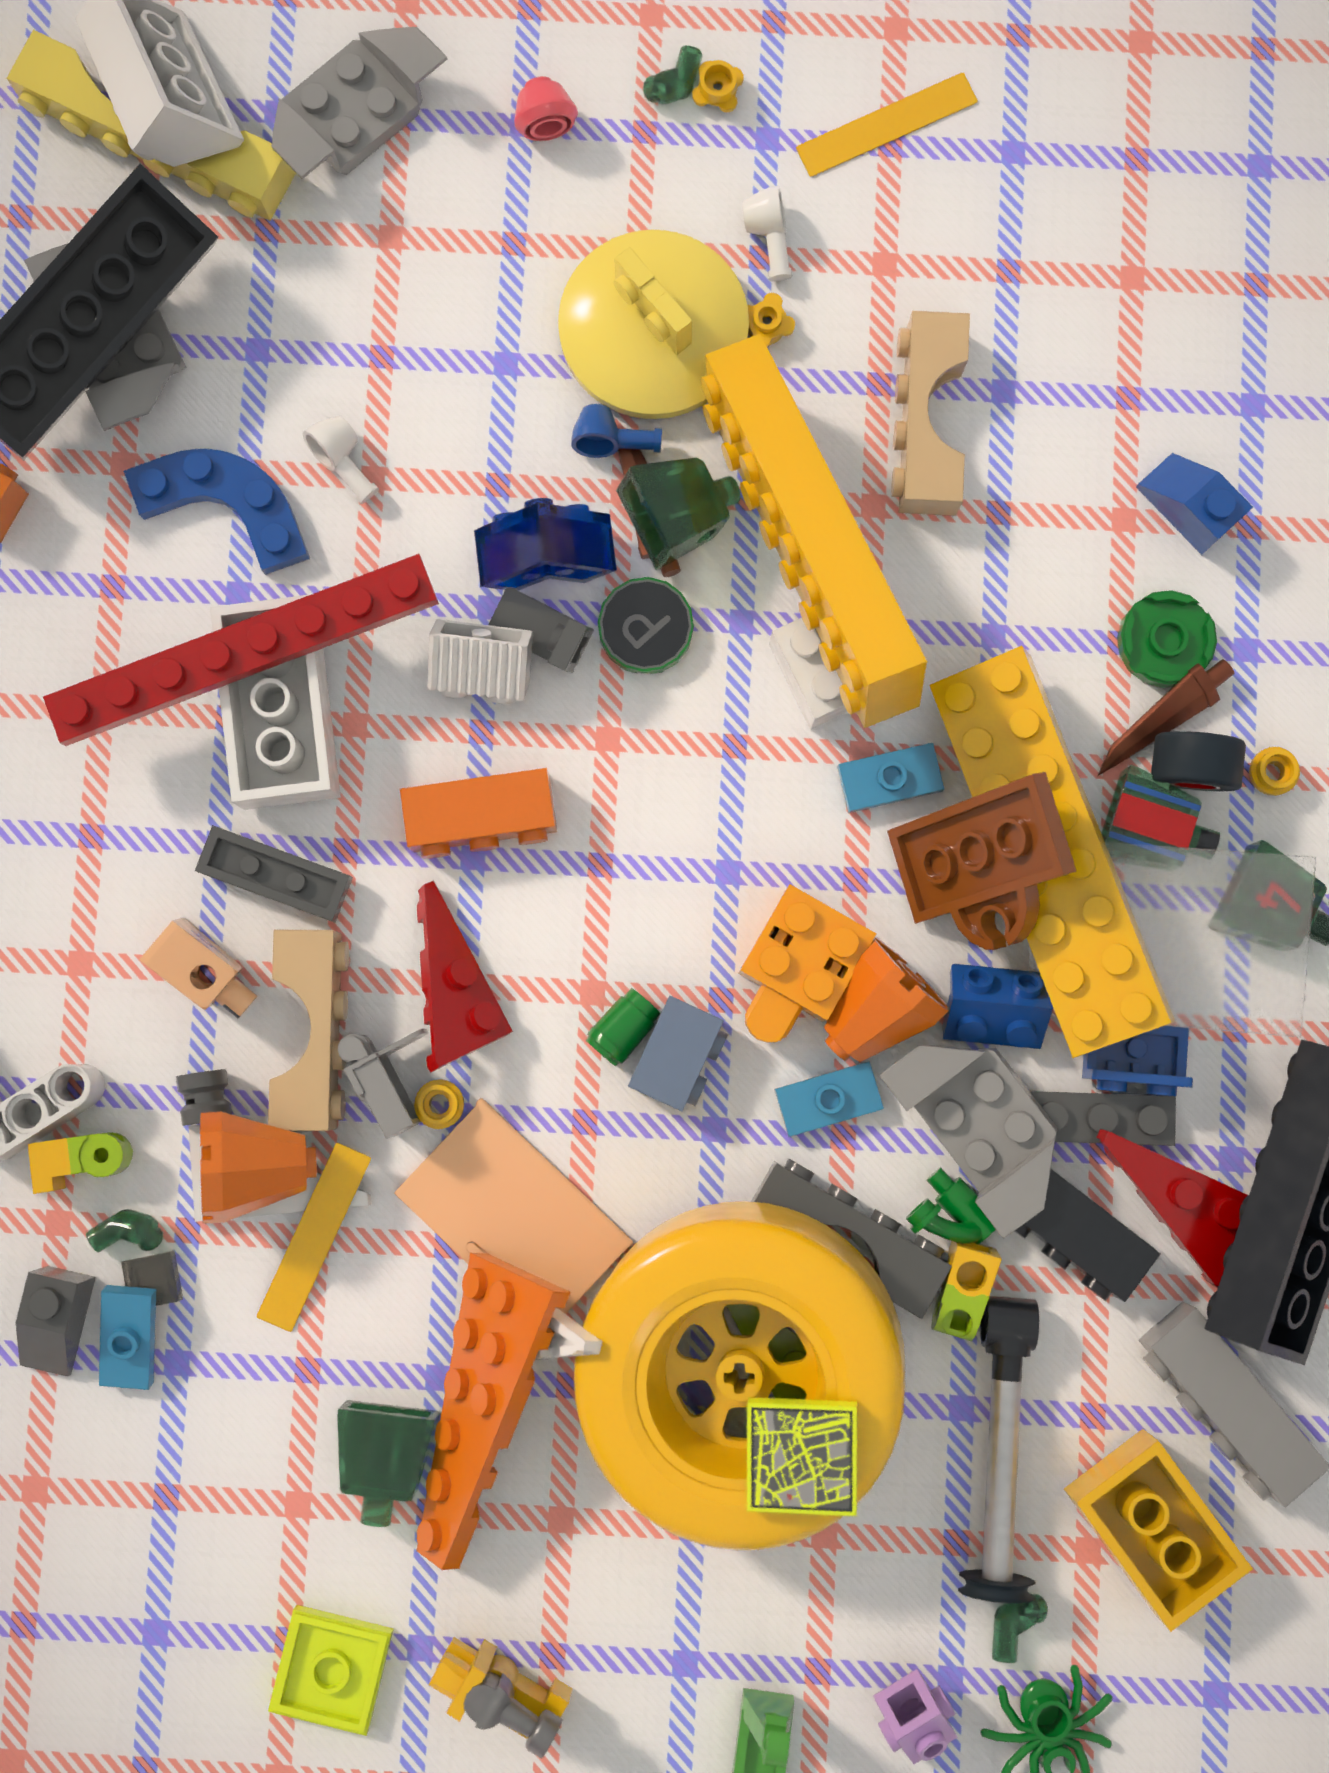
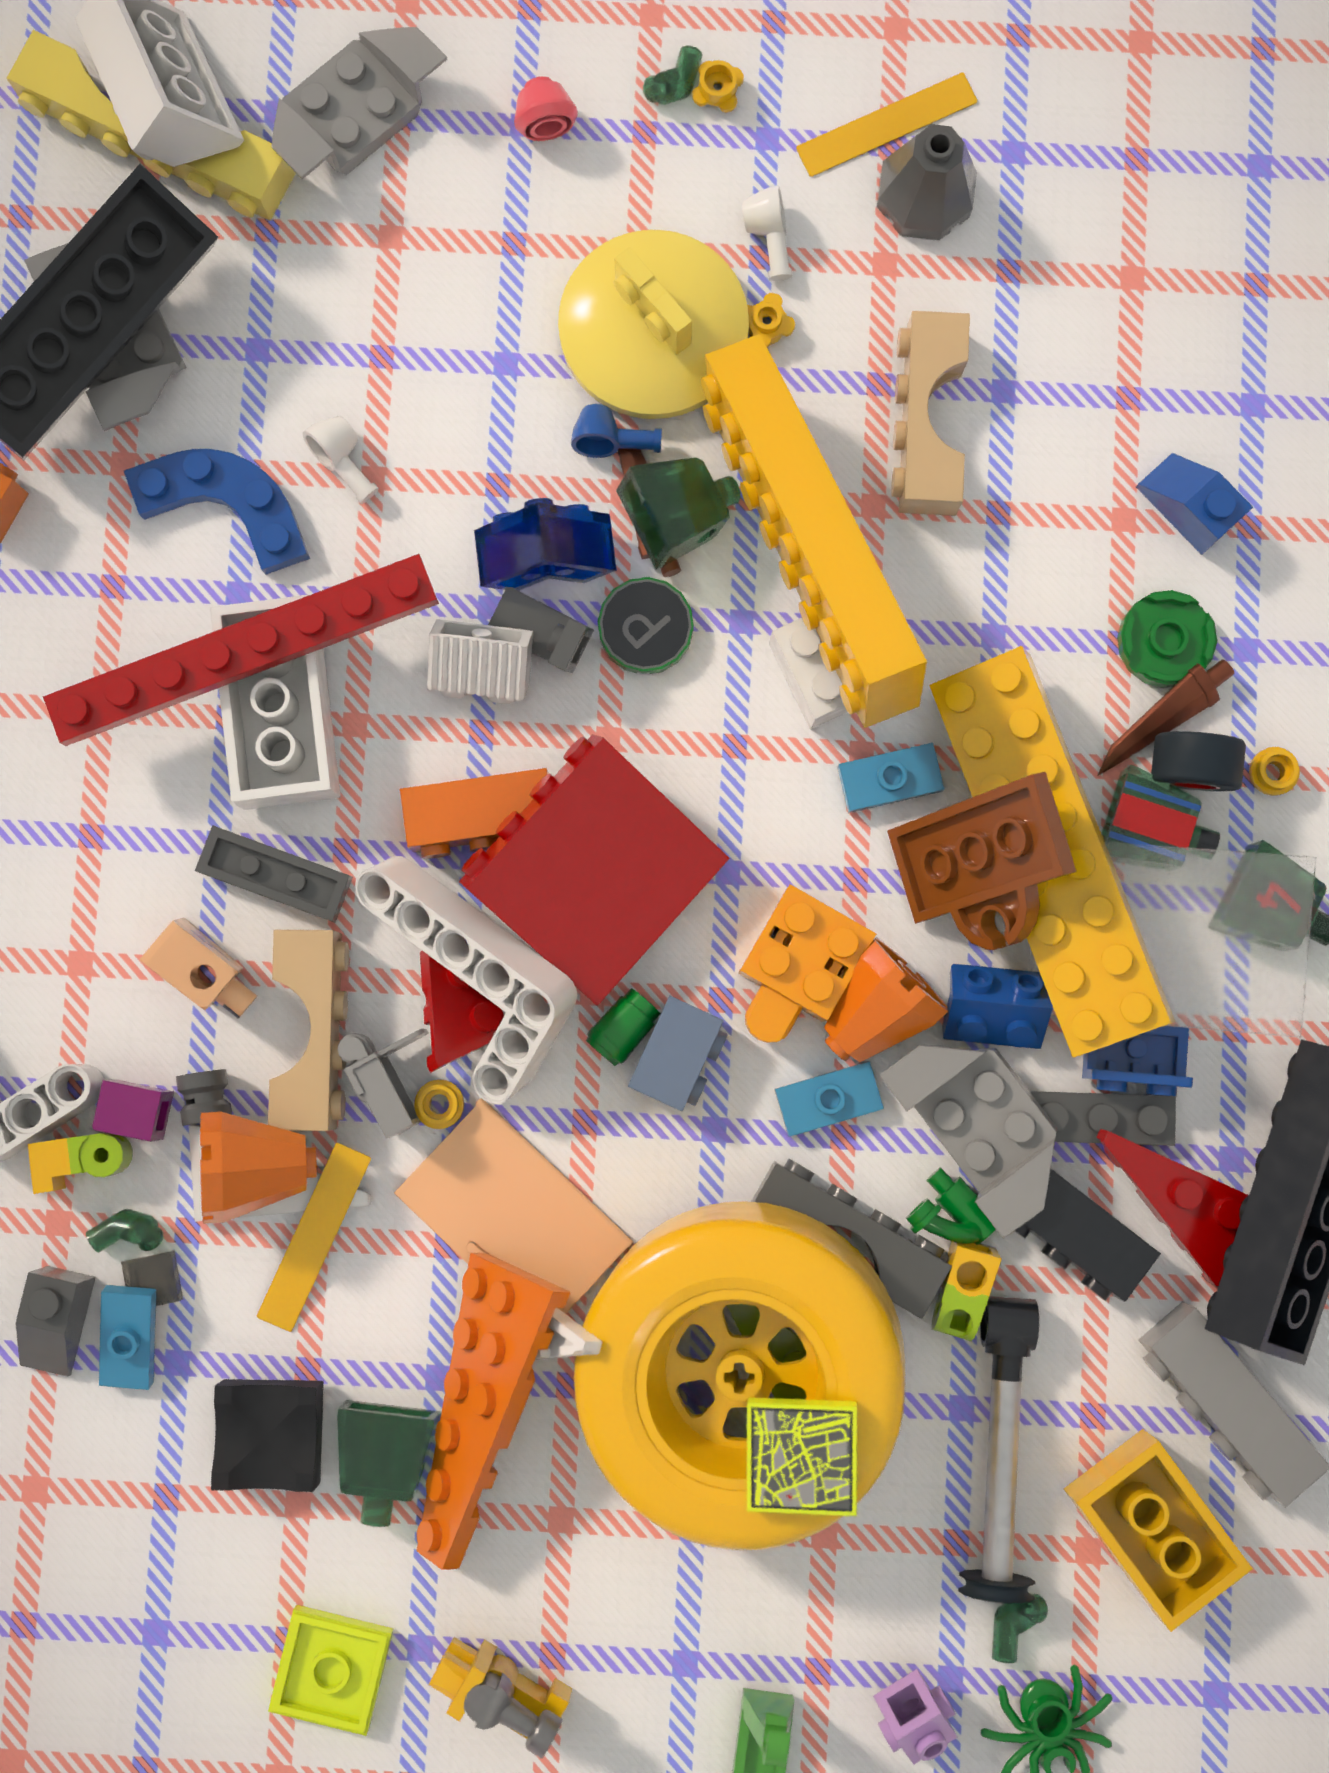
none -> magenta panel [92,1080,174,1142]
none -> black brick [211,1379,324,1492]
none -> white beam [355,856,577,1104]
none -> red brick [459,734,730,1006]
none -> dark grey cone [877,124,977,241]

